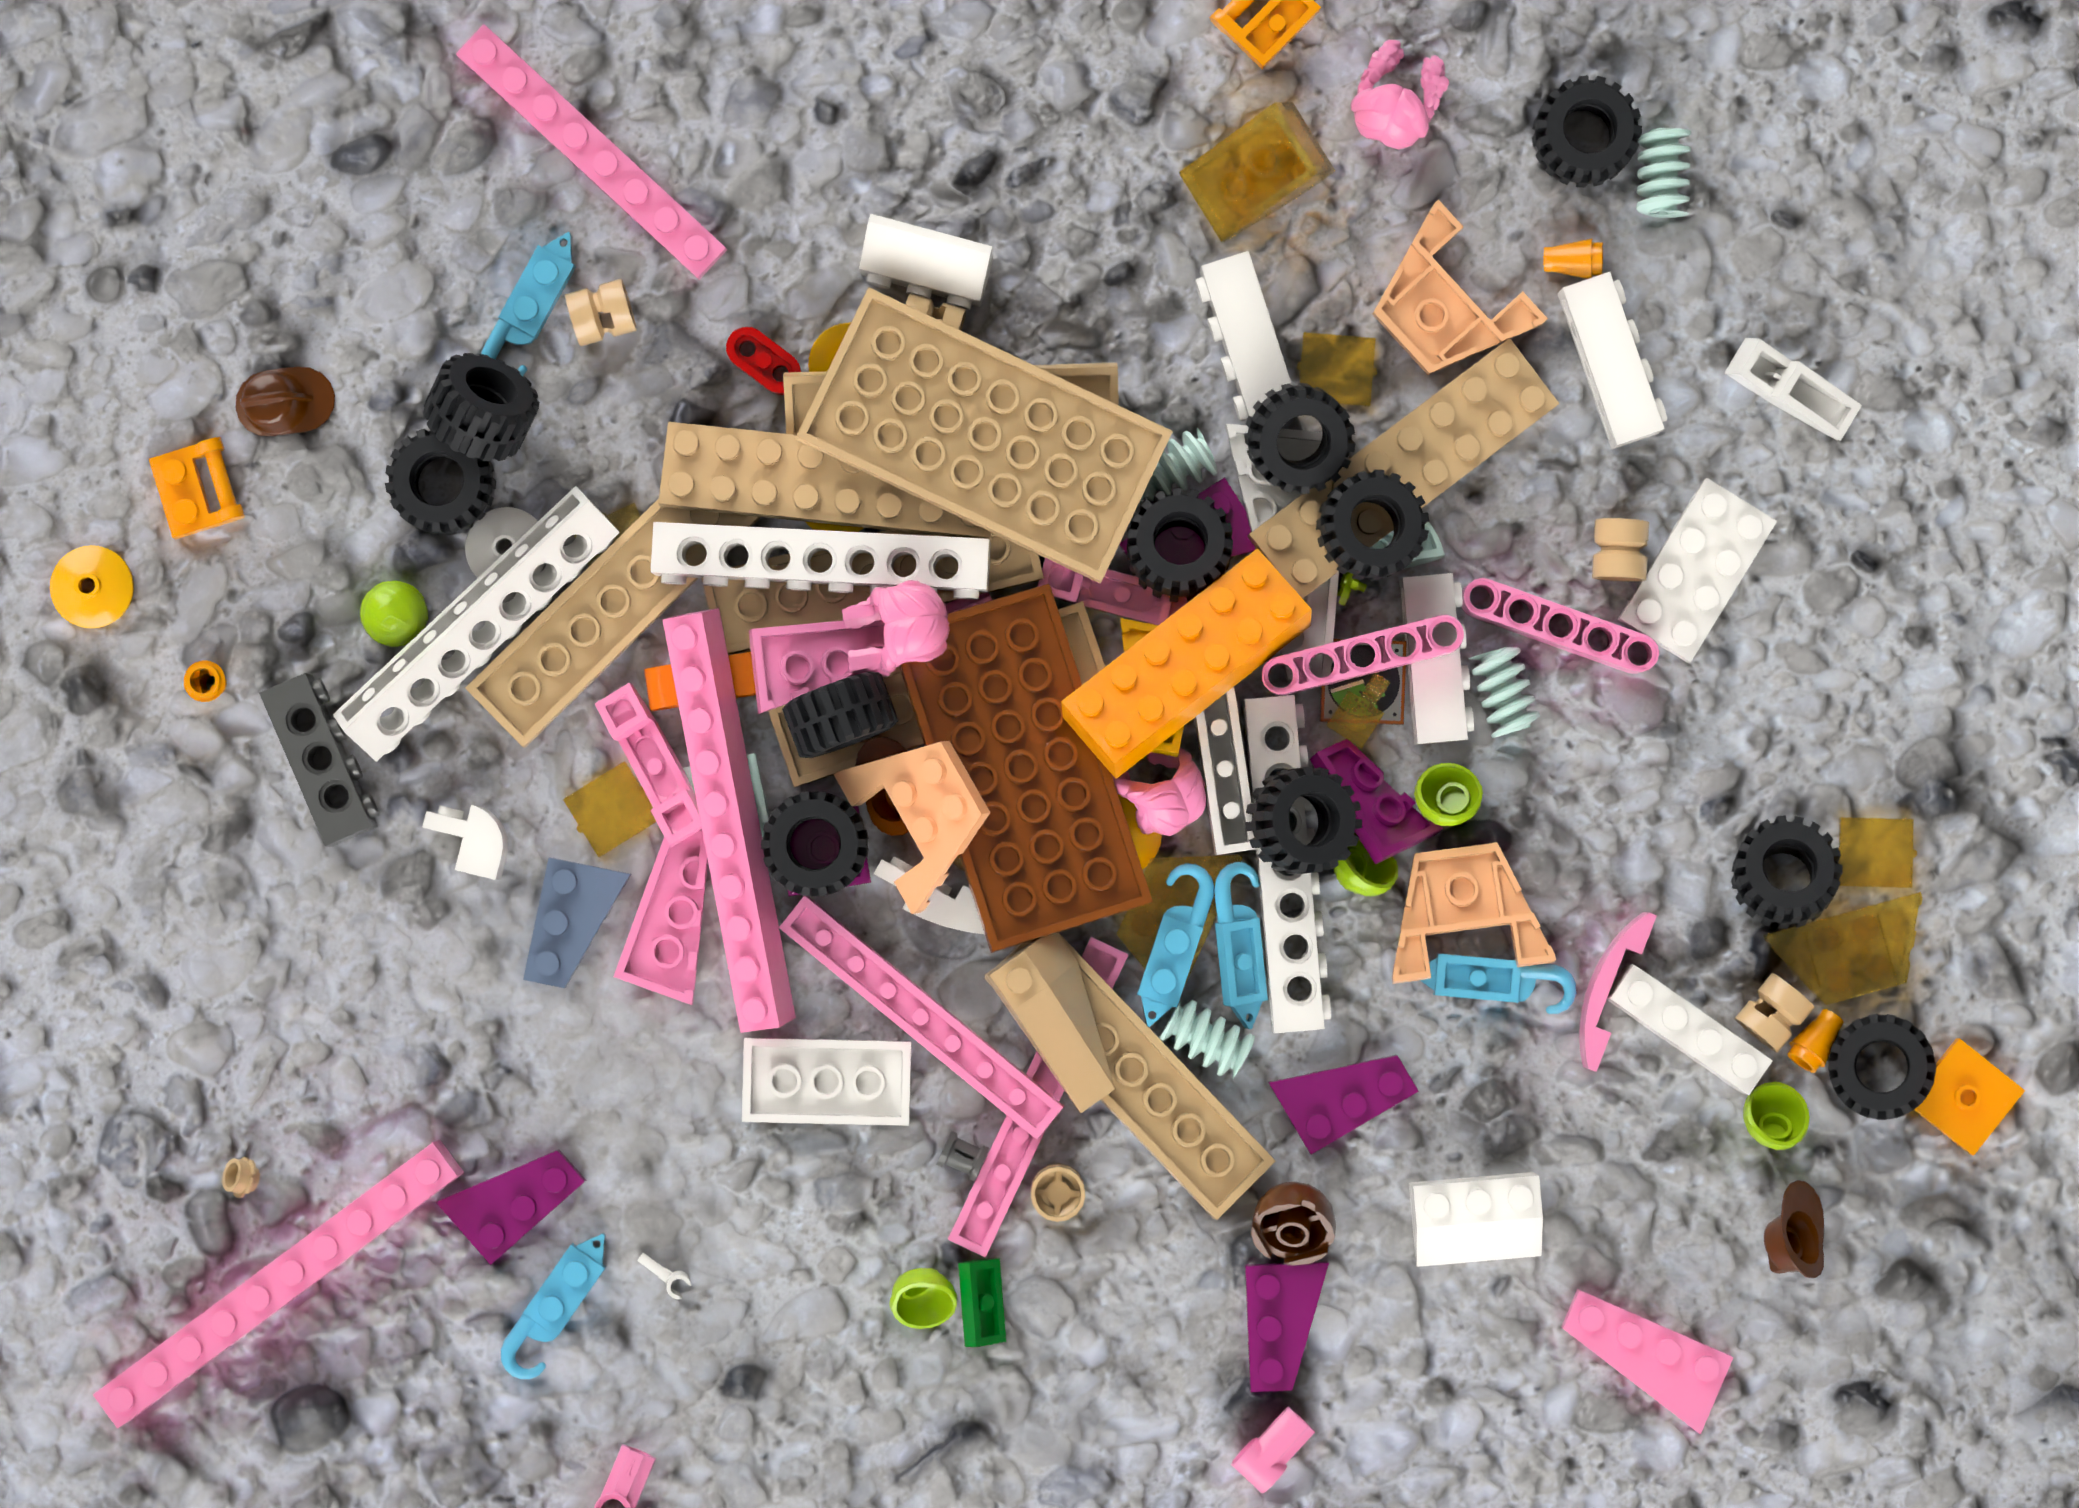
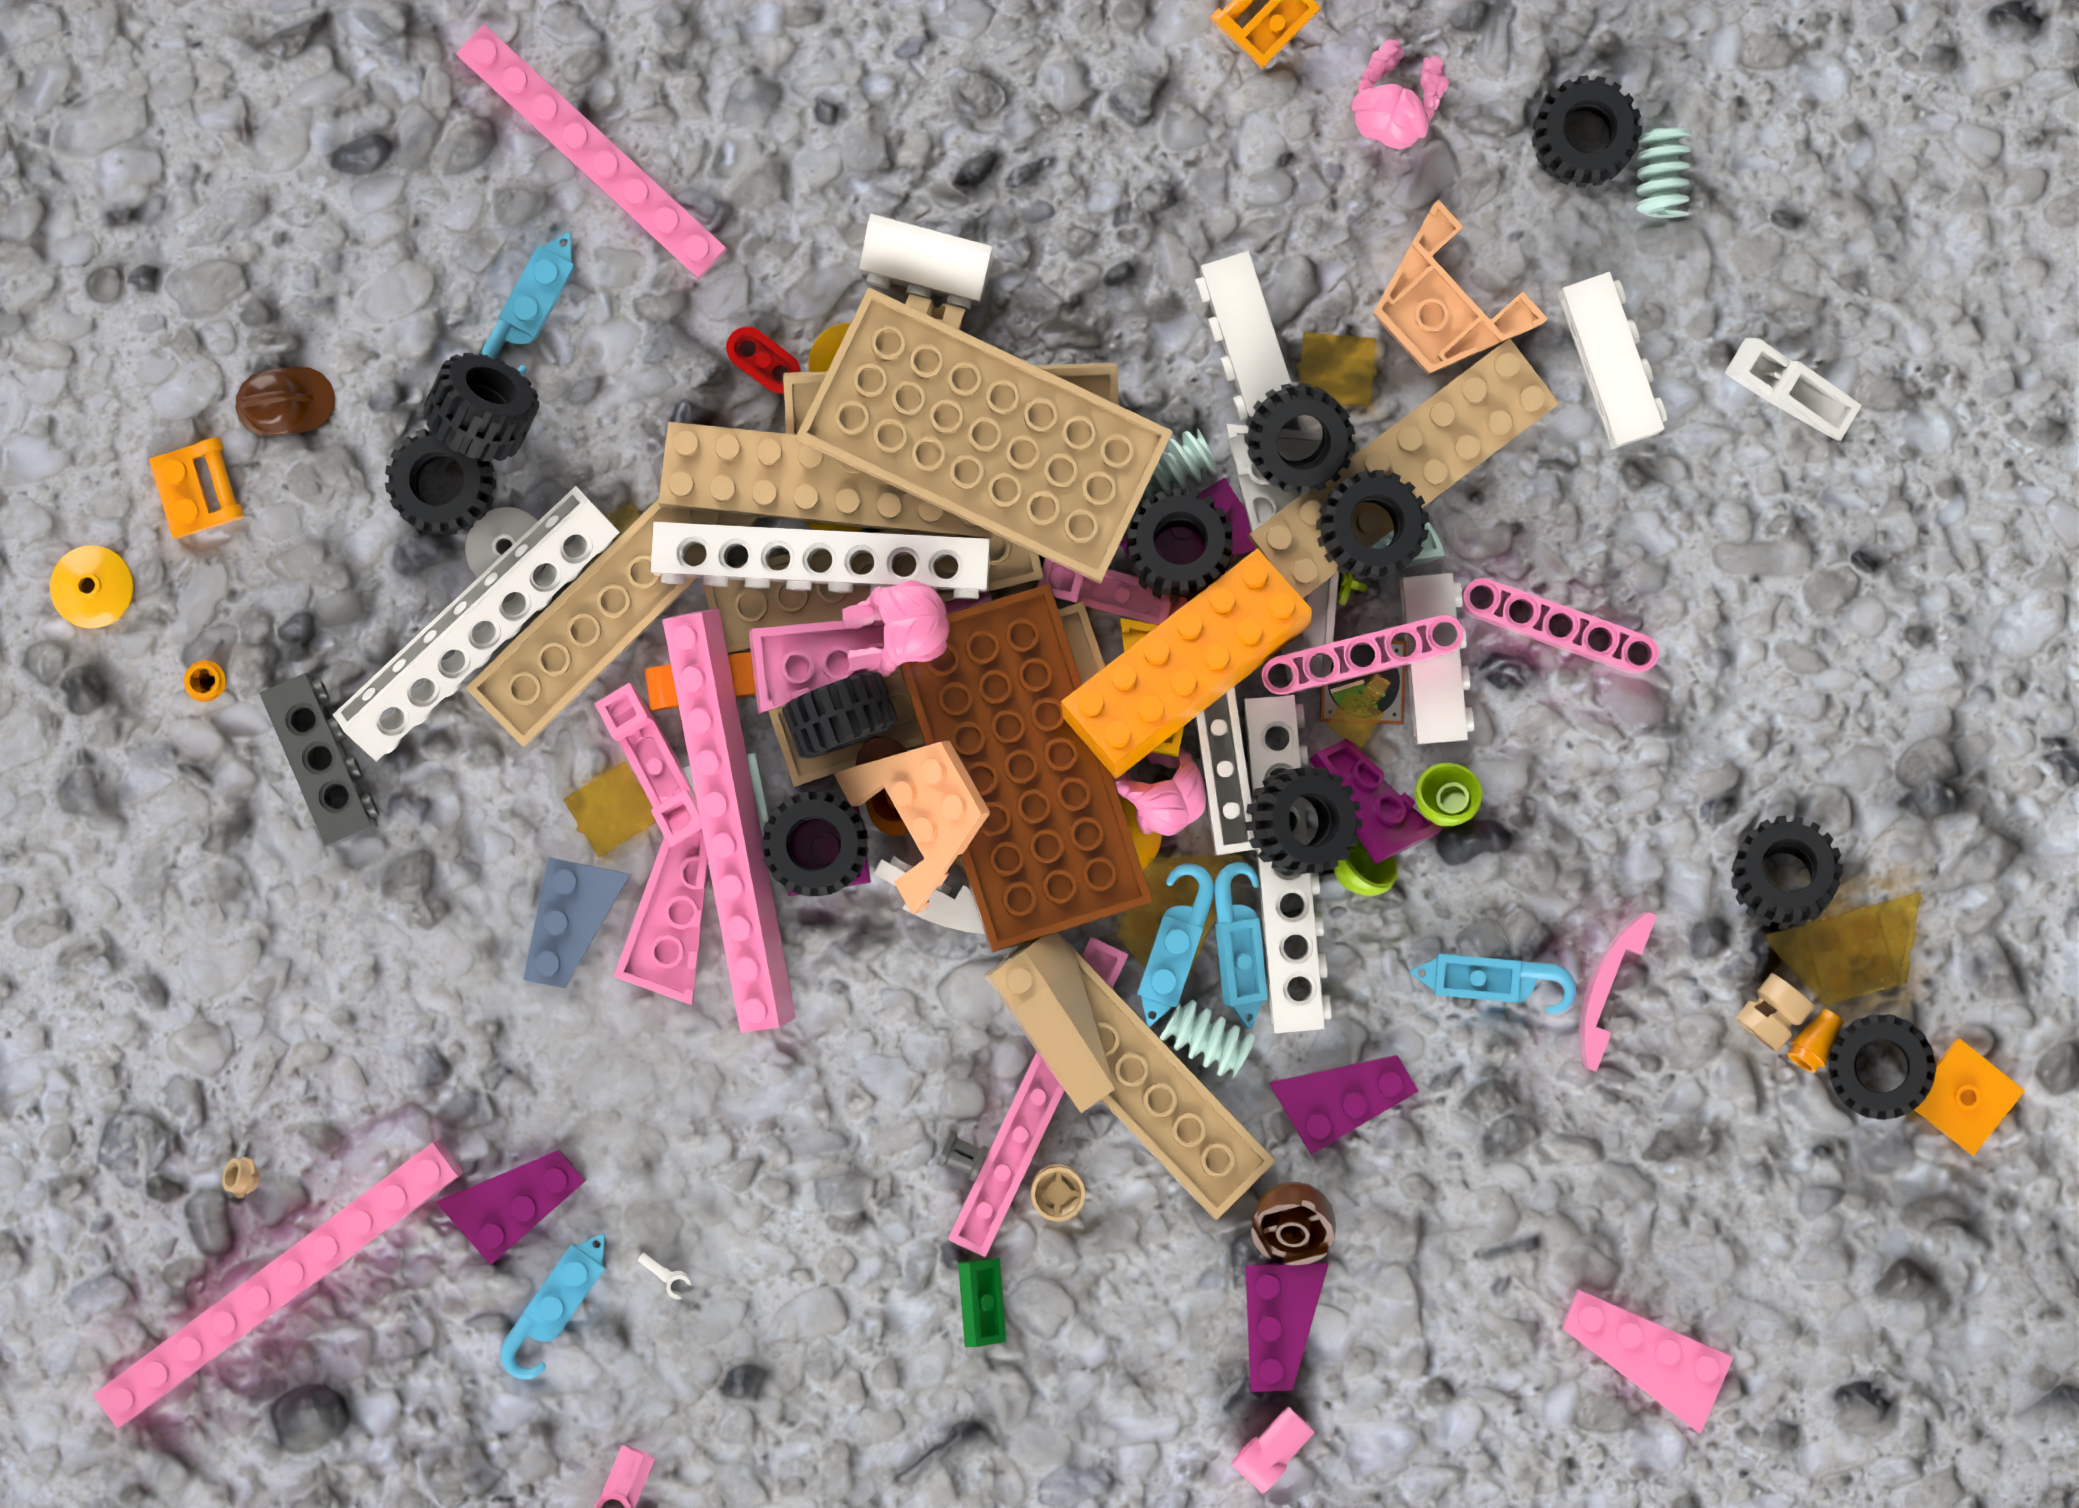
lime piece [360,580,428,647] -> none
white brick [422,805,508,880] -> none
tan wheel [565,279,637,346] -> none
white plate [742,1037,912,1126] -> none
bright pink plate [779,896,1065,1140] -> none
lime piece [889,1268,958,1329] -> none
clear yellow slope [1179,101,1335,242] -> none
light nougat wing [1392,842,1556,984] -> none
white slope [1409,1172,1543,1267] -> none
light aqua piece [1468,647,1540,738] -> none
light orange cone [1543,238,1603,279] -> none
tan wheel [1592,518,1649,582] -> none
white brick [1606,963,1773,1095] -> none
white plate [1618,478,1777,663] -> none
lime piece [1743,1082,1810,1150] -> none
reddish brown piece [1764,1180,1824,1279] -> none
clear yellow piece [1838,817,1917,888] -> none

